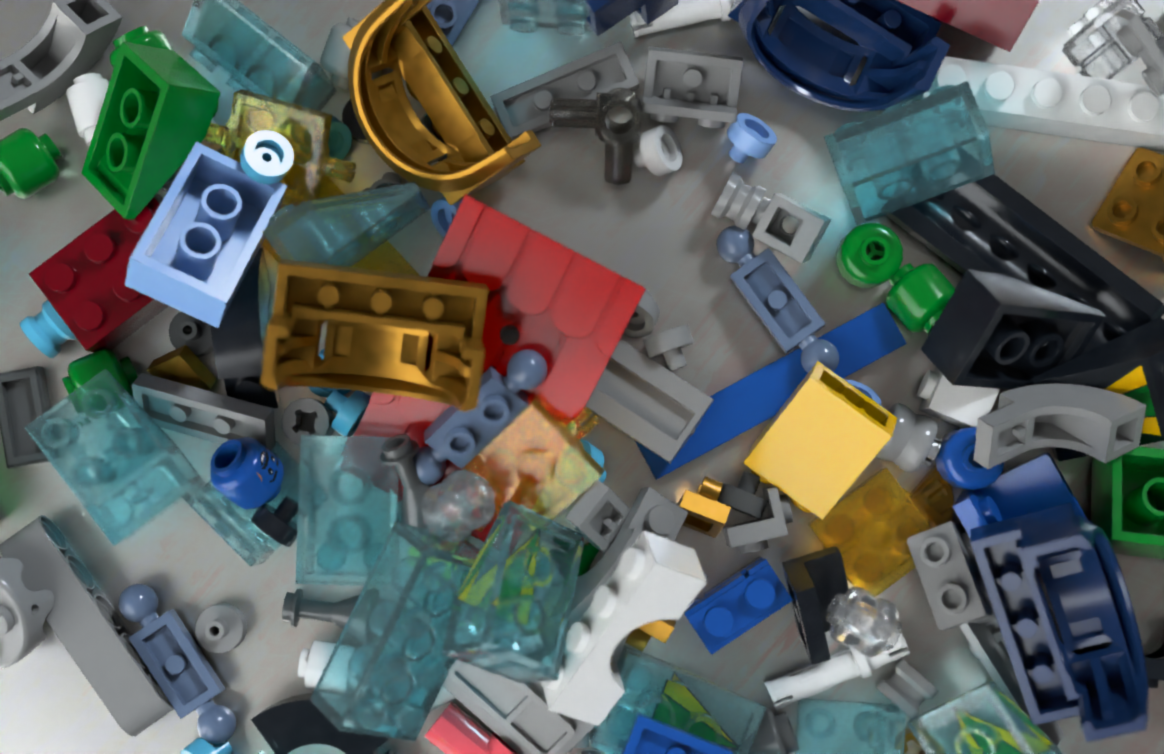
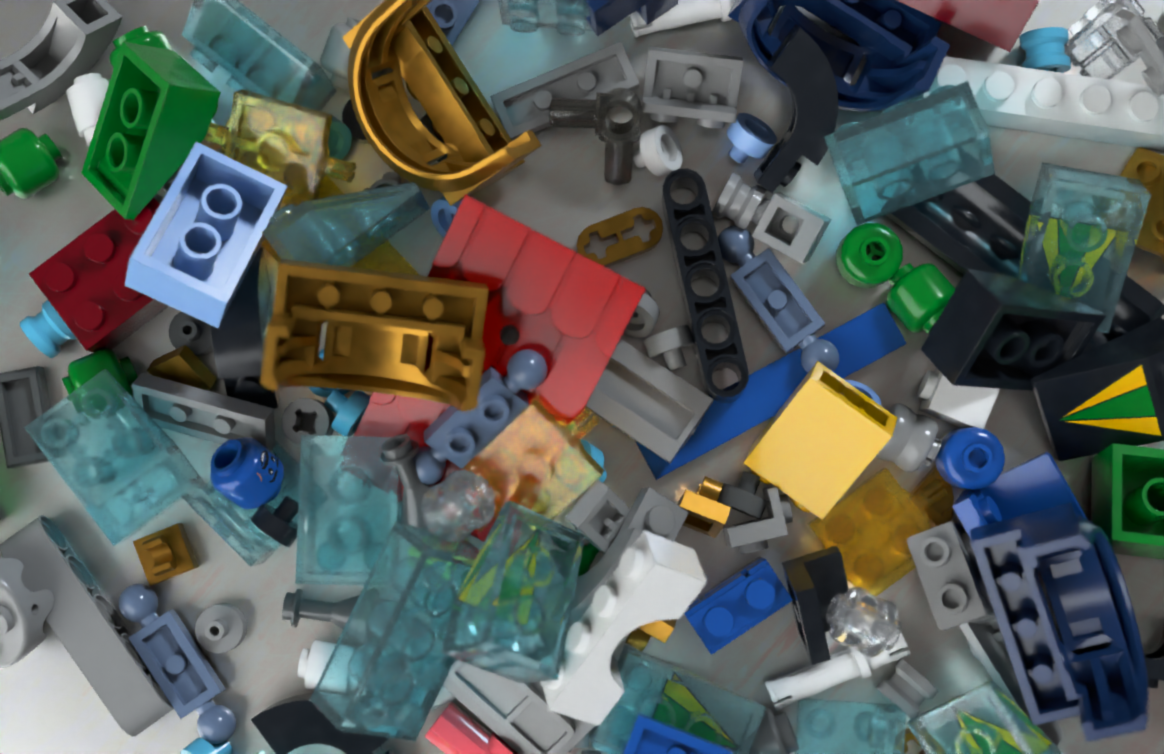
tile [240,130,294,184] -> none
light grey arch [973,383,1147,469] -> none
none -> pearl gold tile [133,523,199,586]
none -> pearl gold beam [577,207,663,268]
none -> black beam [662,168,749,403]
none -> black arch [754,24,838,193]
none -> clear light blue slope [1017,162,1151,333]
none -> medium azure wheel [1019,27,1071,73]

